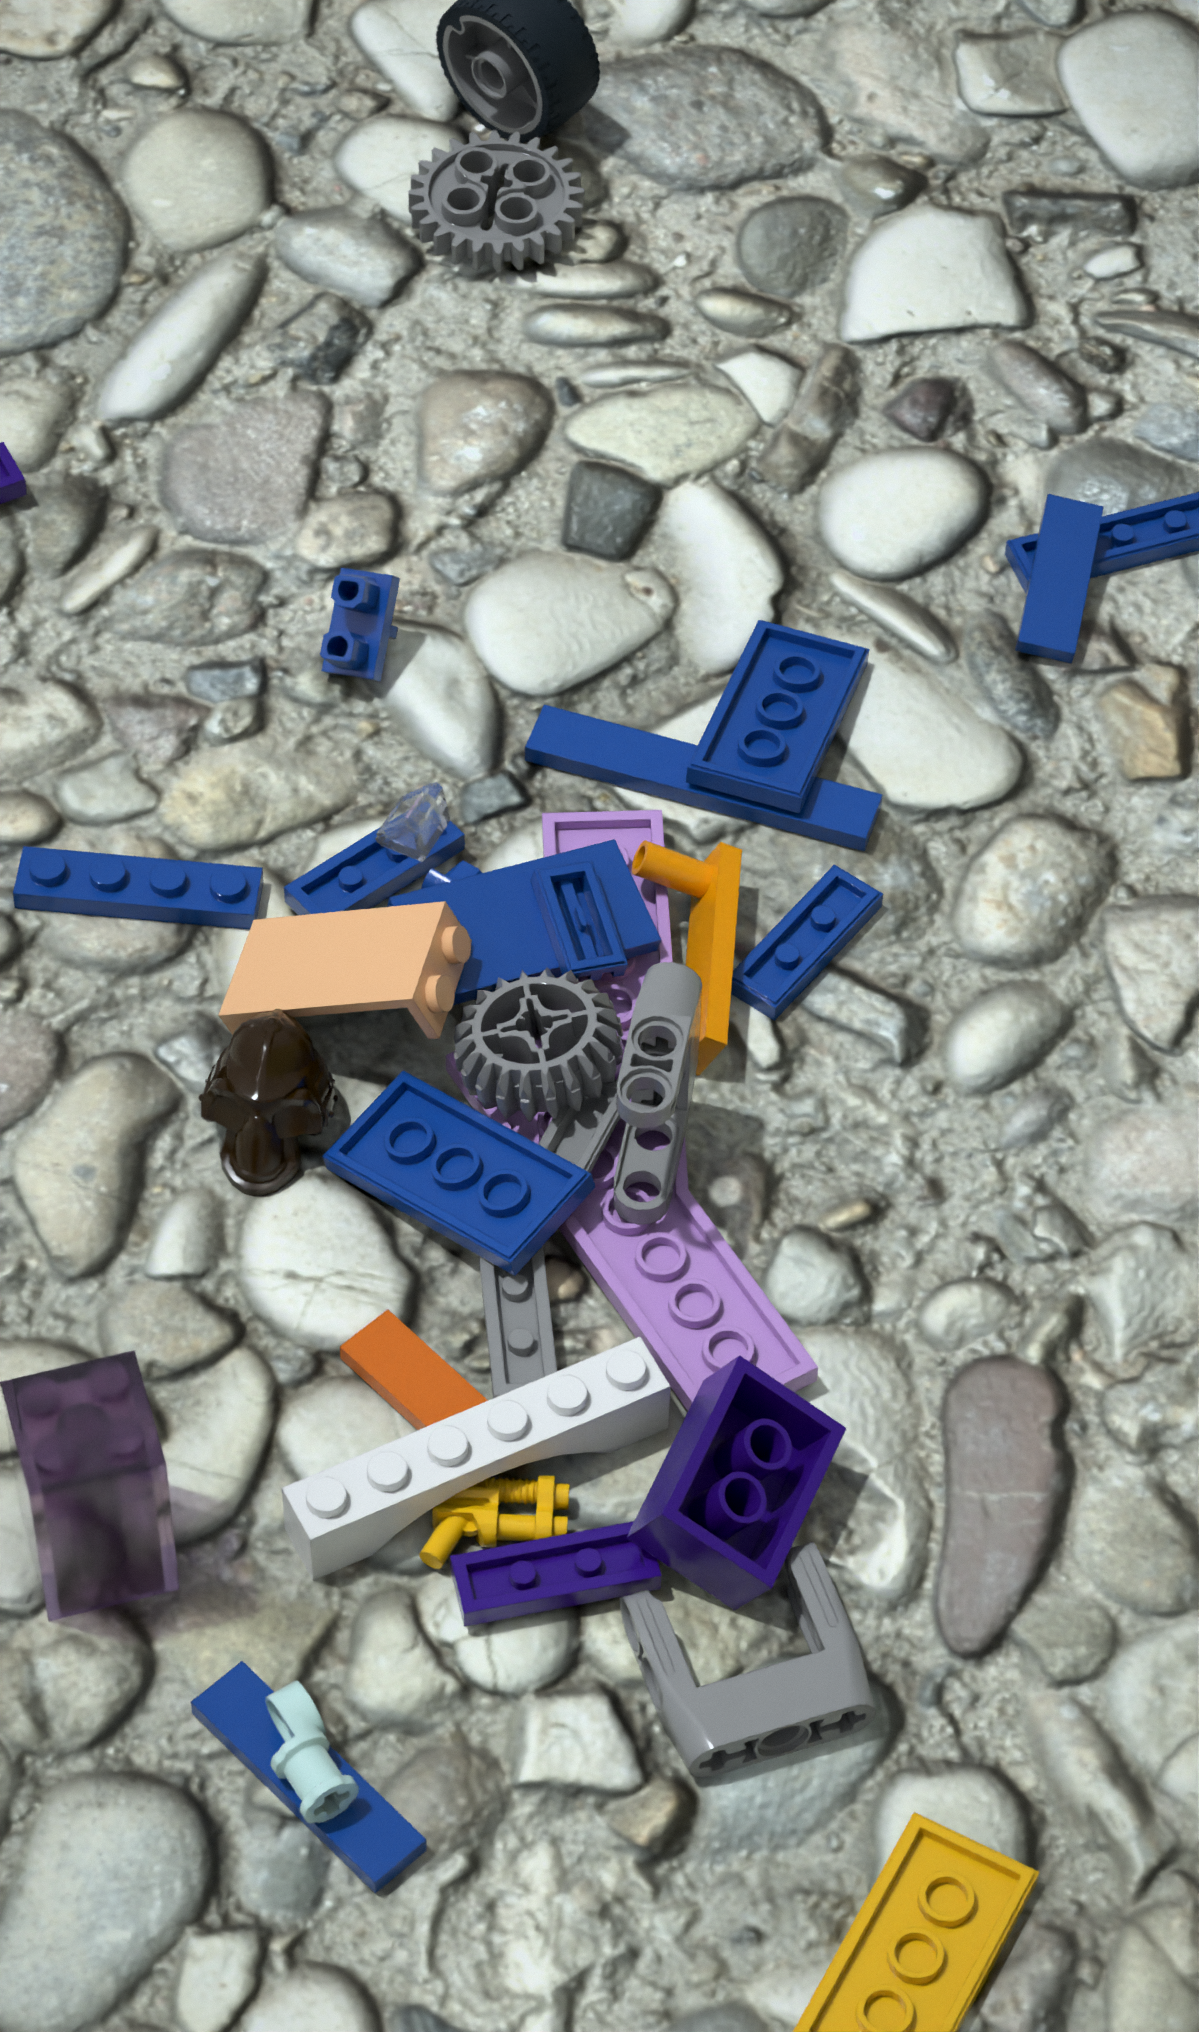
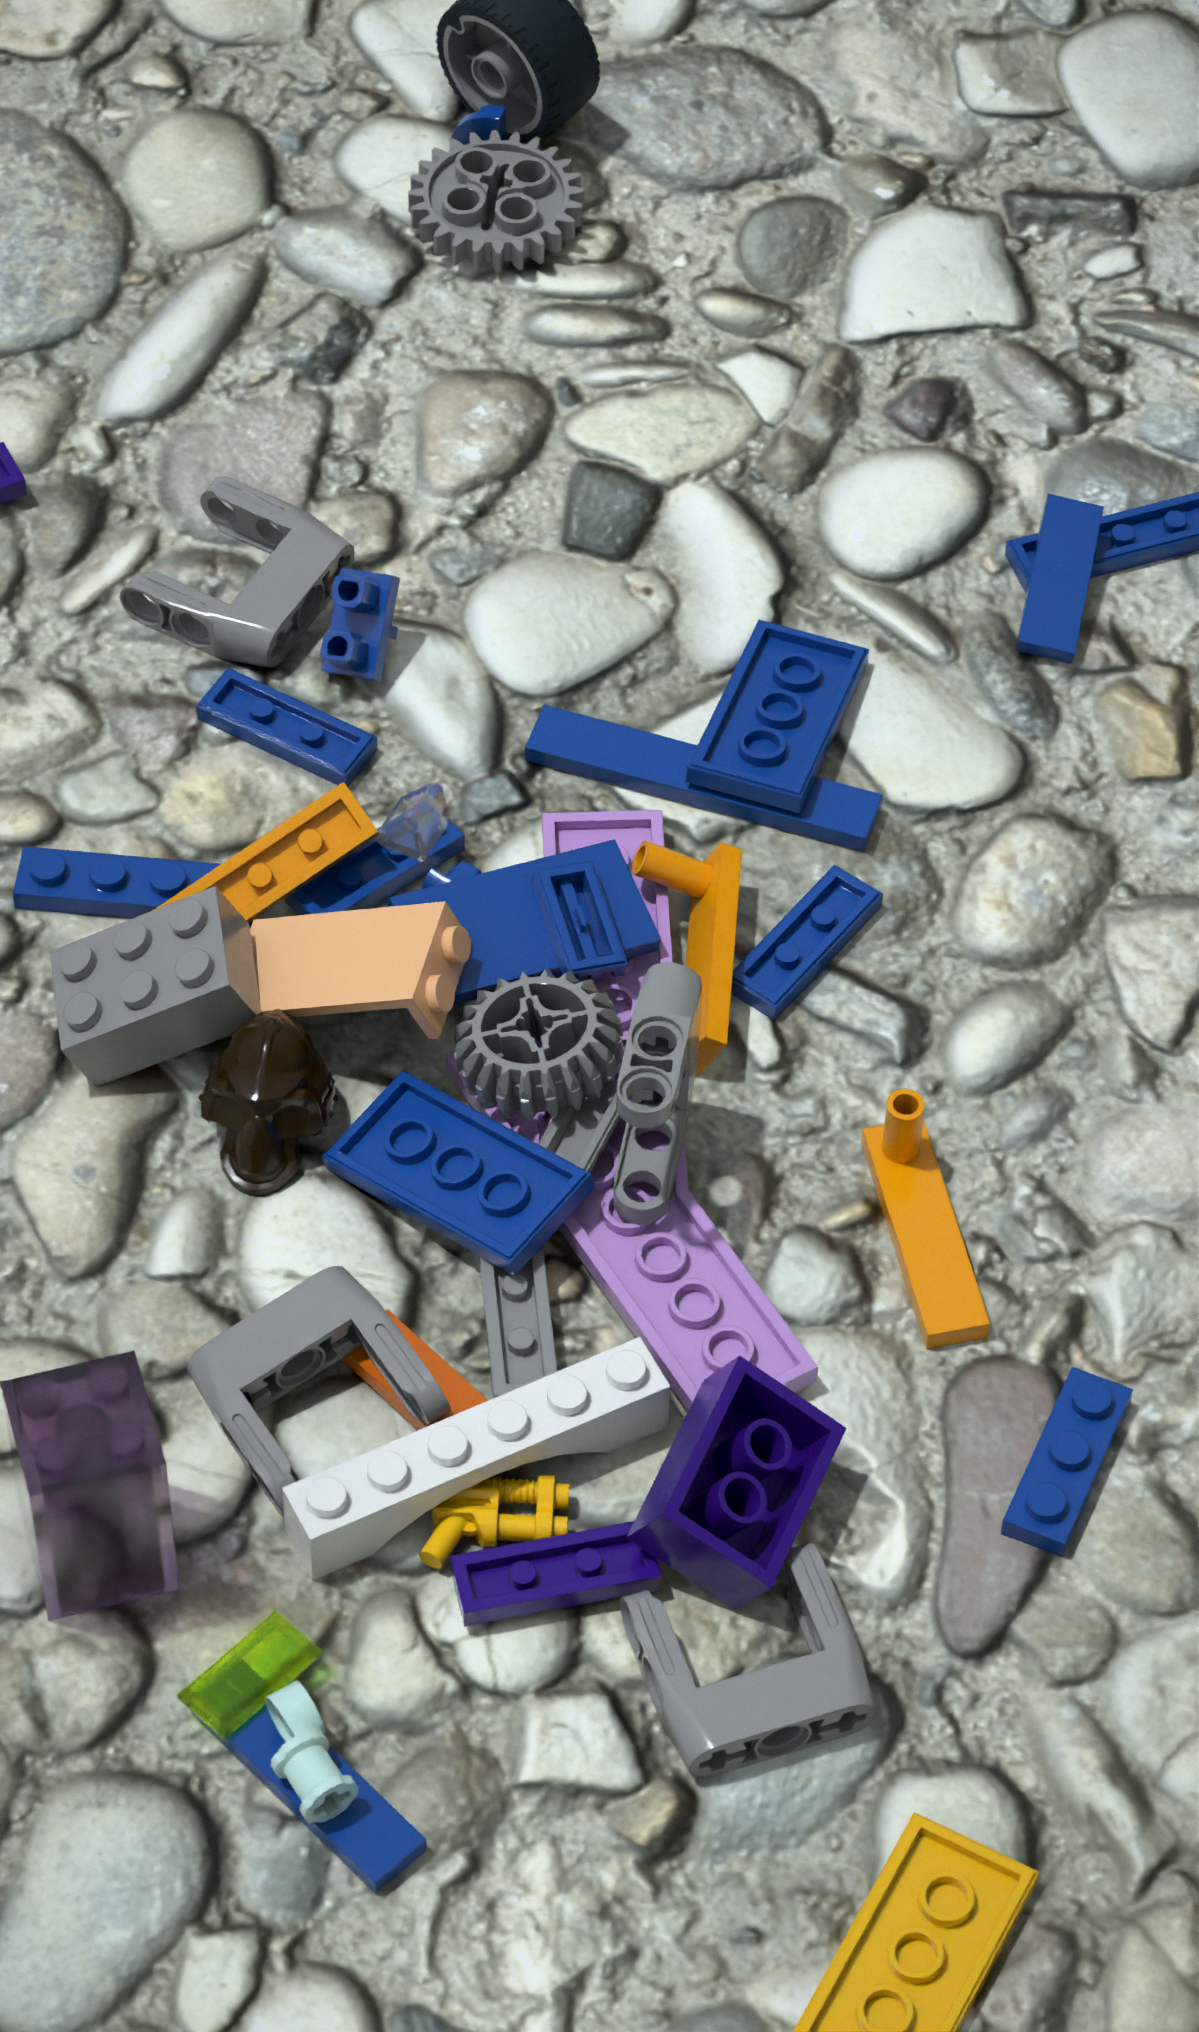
none -> light grey brick [50,886,261,1087]
none -> light grey connector [119,476,355,668]
none -> light orange piece [152,782,379,923]
none -> clear neon green tile [177,1609,323,1740]
none -> light grey connector [187,1266,451,1517]
none -> blue tile [196,668,378,787]
none -> blue tile [451,105,506,145]
none -> light orange piece [861,1089,990,1349]
none -> blue plate [1001,1367,1133,1558]

